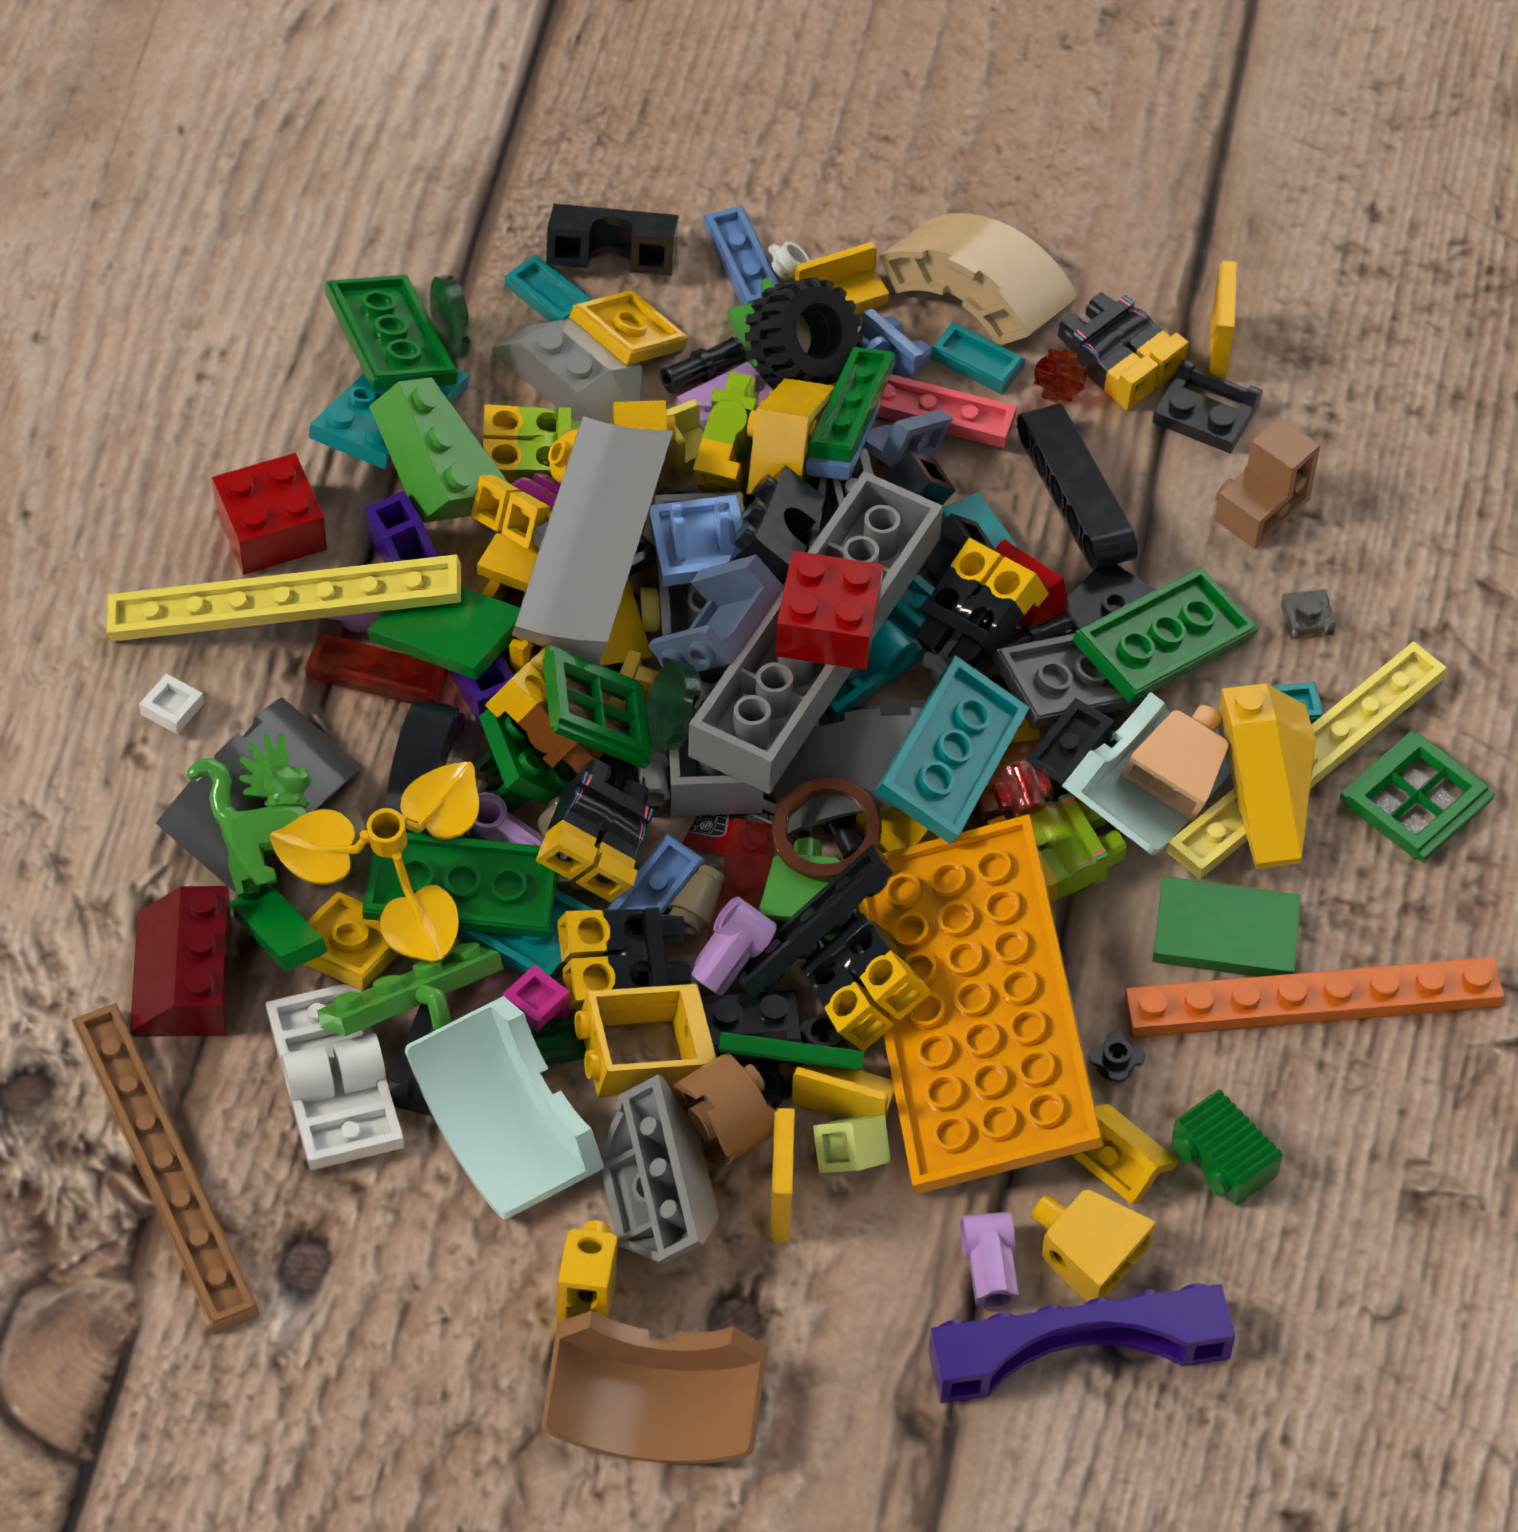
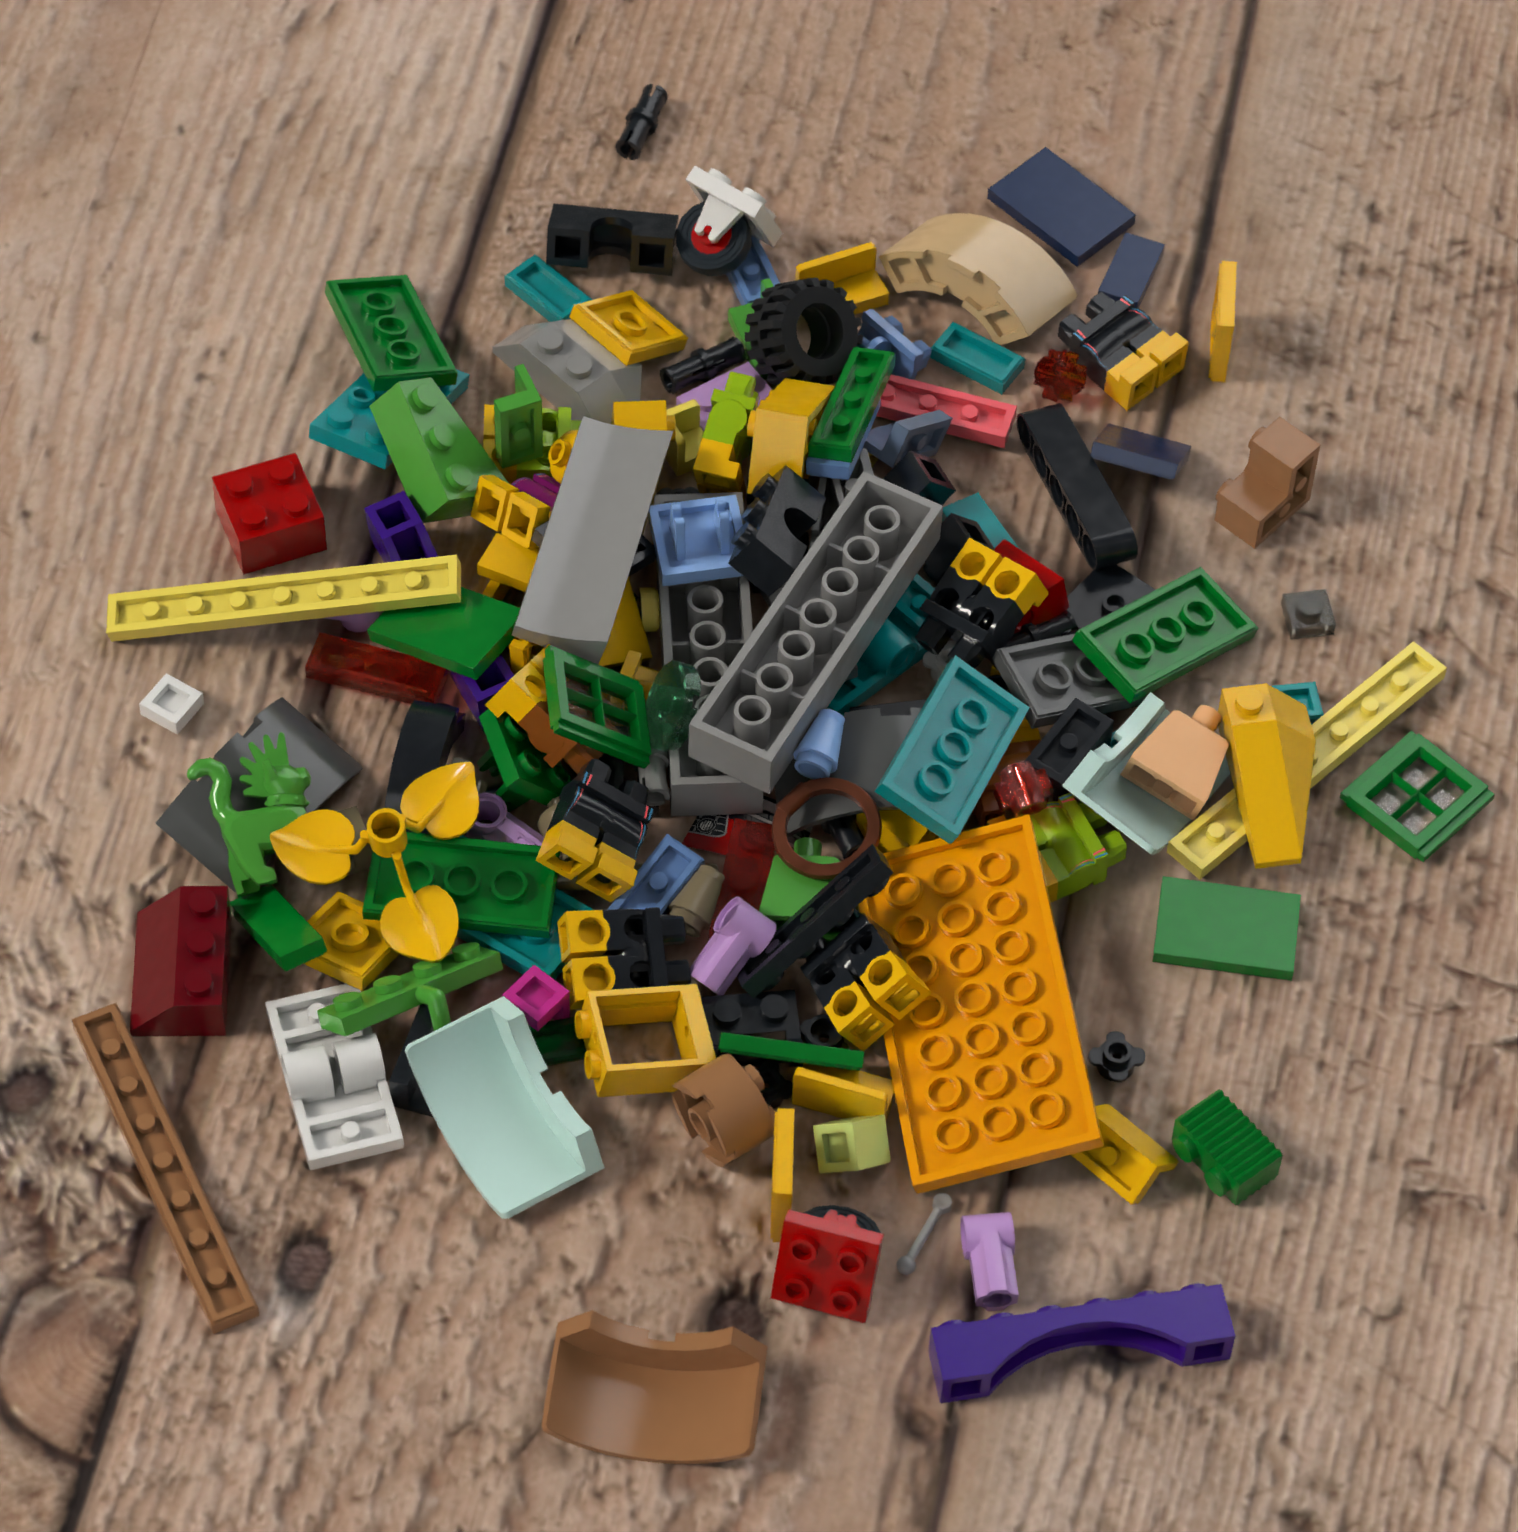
clear green tile [430,274,470,361] -> none
yellow torso [556,1220,618,1329] -> none
light grey wedge [601,1074,719,1265] -> none
sand blue panel [648,555,784,677] -> none
white plate [768,241,810,280] -> none
red brick [775,550,883,670] -> none
yellow torso [1031,1190,1156,1302] -> none
orange plate [1124,957,1504,1038] -> none
black plate [1152,359,1263,454] -> none
none -> bright green panel [494,364,543,469]
none -> black pin [615,84,668,160]
none -> plate [676,166,783,276]
none -> red plate [770,1205,884,1323]
none -> light blue cone [793,709,845,779]
none -> light grey hinge [896,1193,952,1275]
none -> dark blue tile [987,147,1136,267]
none -> dark blue tile [1090,423,1191,480]
none -> dark blue tile [1098,232,1165,308]

